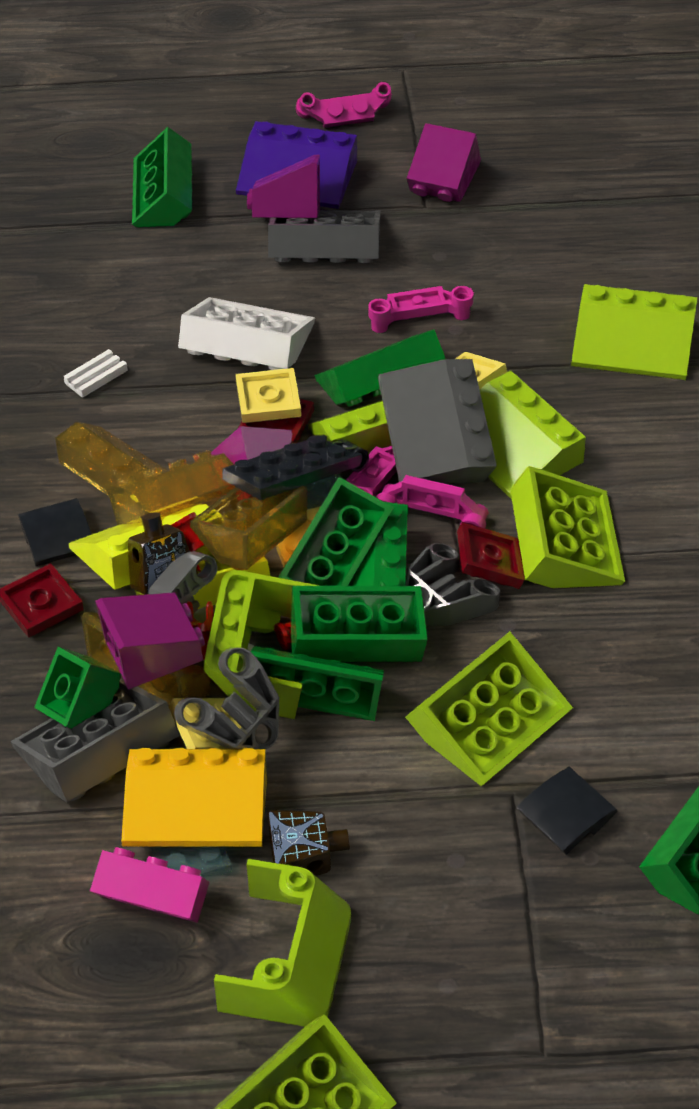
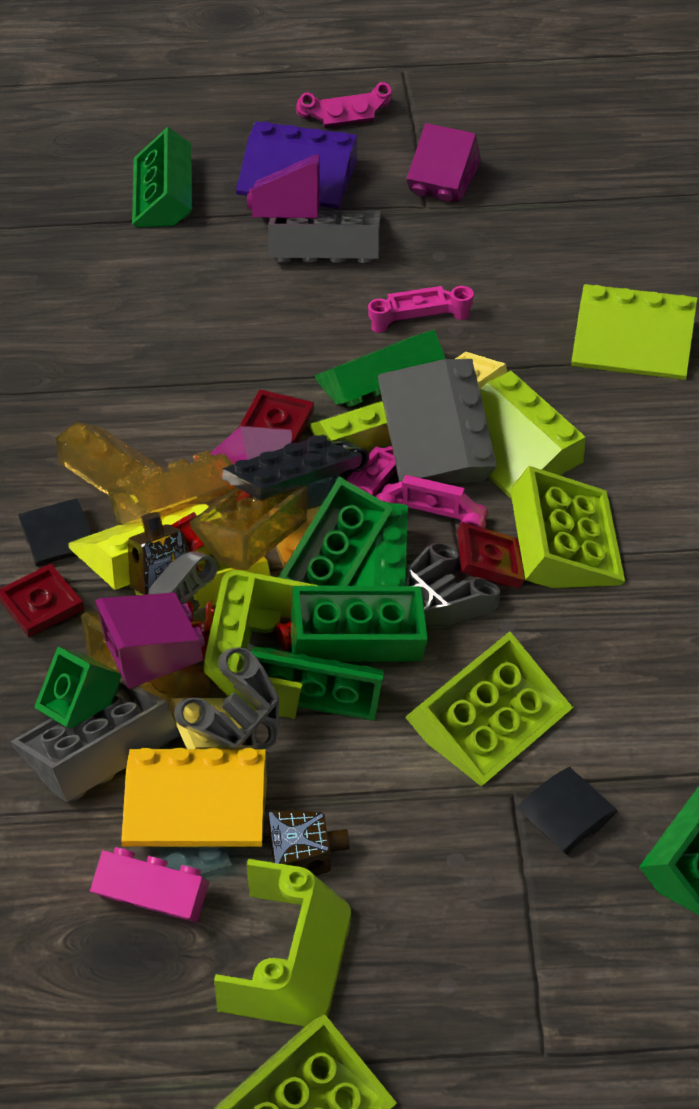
white tile [64,349,128,398] -> none
white slope [178,297,315,370] -> none
light yellow plate [236,368,301,423] -> none

